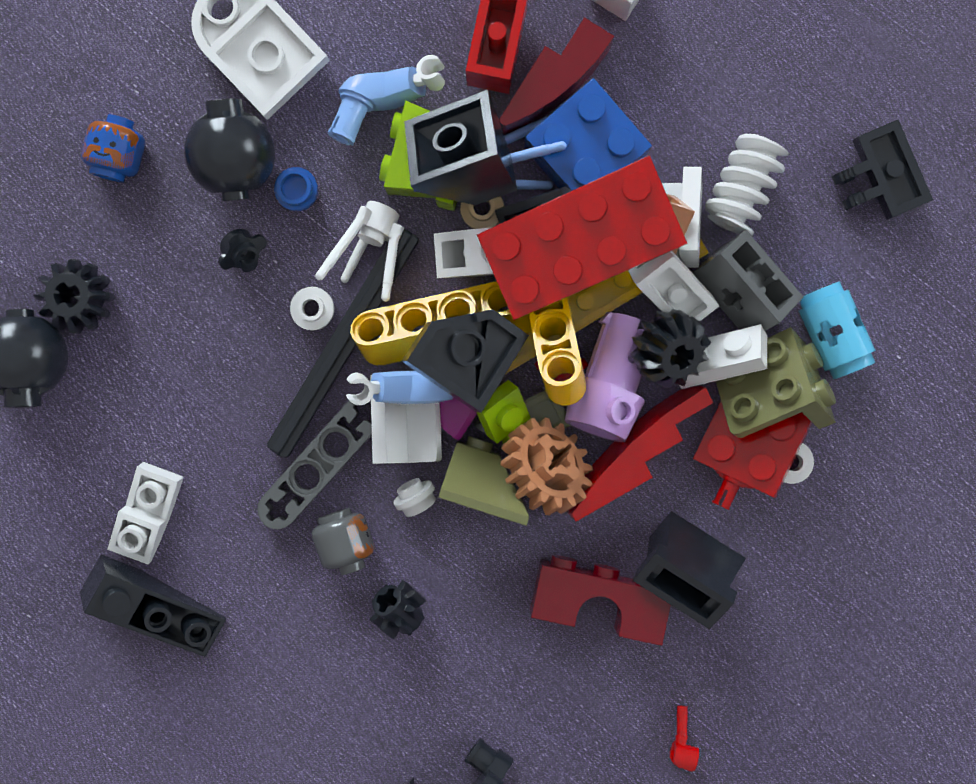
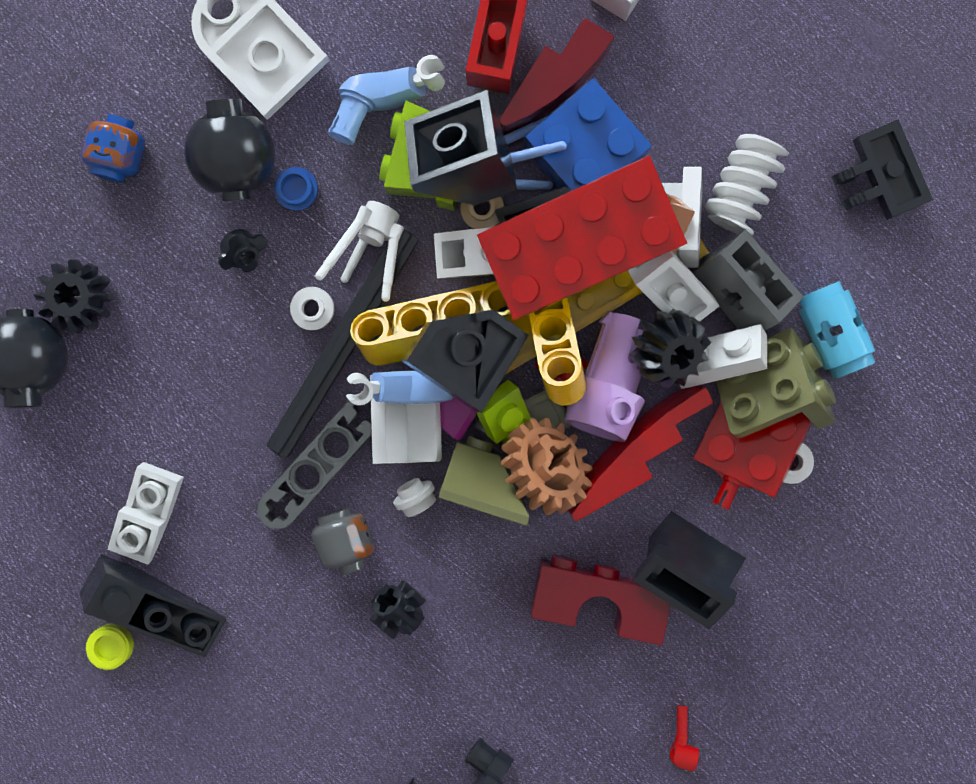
none -> neon yellow tile [86,624,134,670]

